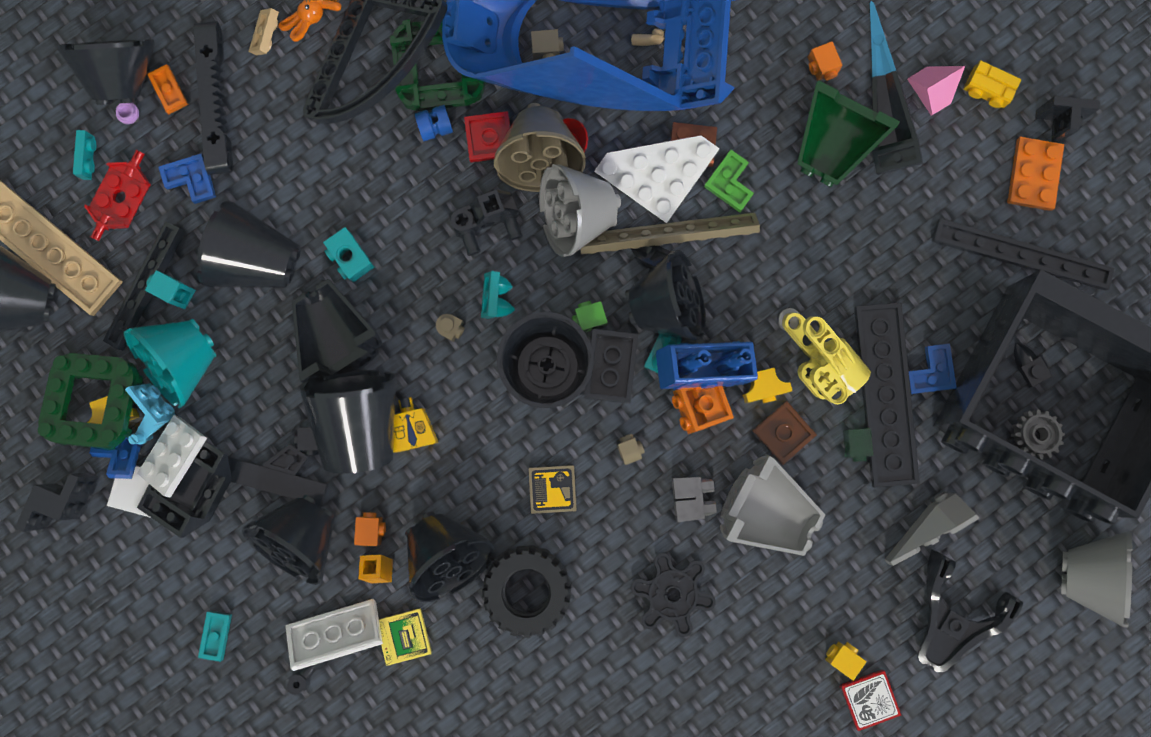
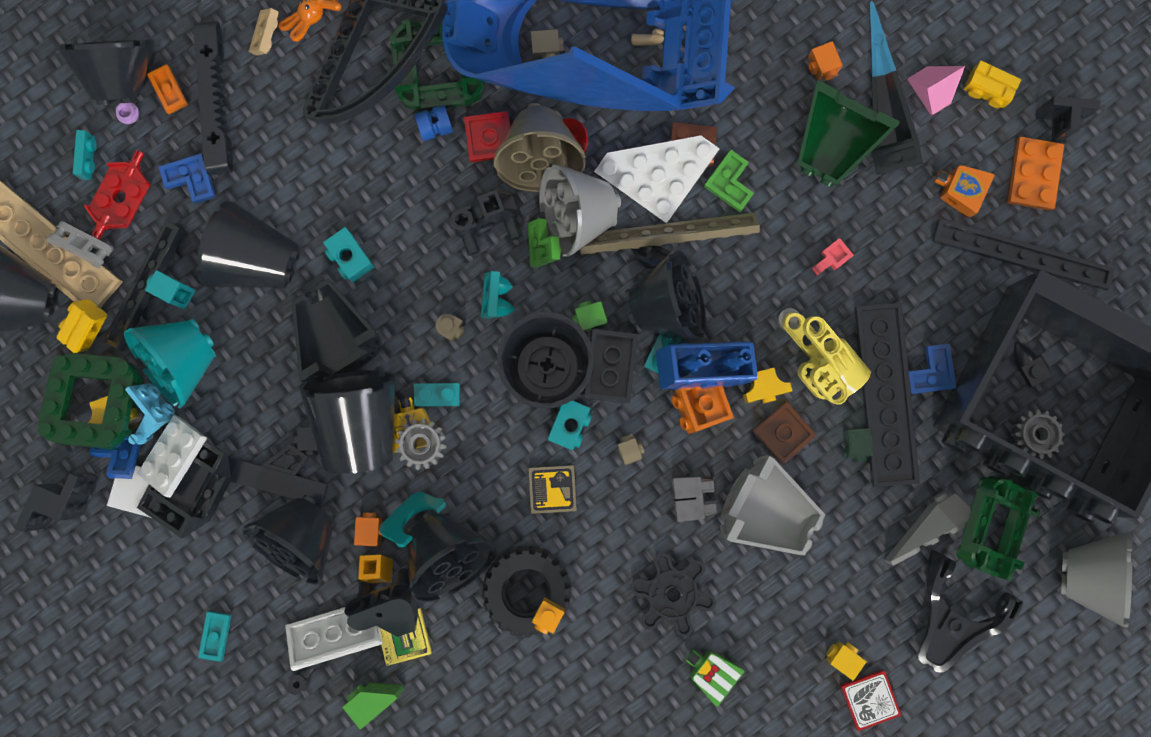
none -> light grey plate [46,221,113,268]
none -> yellow brick [56,299,108,353]
none -> bright green slope [342,682,405,730]
none -> black piece [344,568,418,637]
none -> teal piece [379,492,446,547]
none -> light grey gear [395,419,447,470]
none -> teal plate [414,383,460,407]
none -> bright green plate [528,218,561,267]
none -> light orange brick [532,597,565,634]
none -> teal brick [547,401,593,450]
none -> torso [685,649,745,707]
none -> coral plate [812,238,854,275]
none -> orange torso [934,165,995,218]
none -> dark green plate [956,476,1040,581]

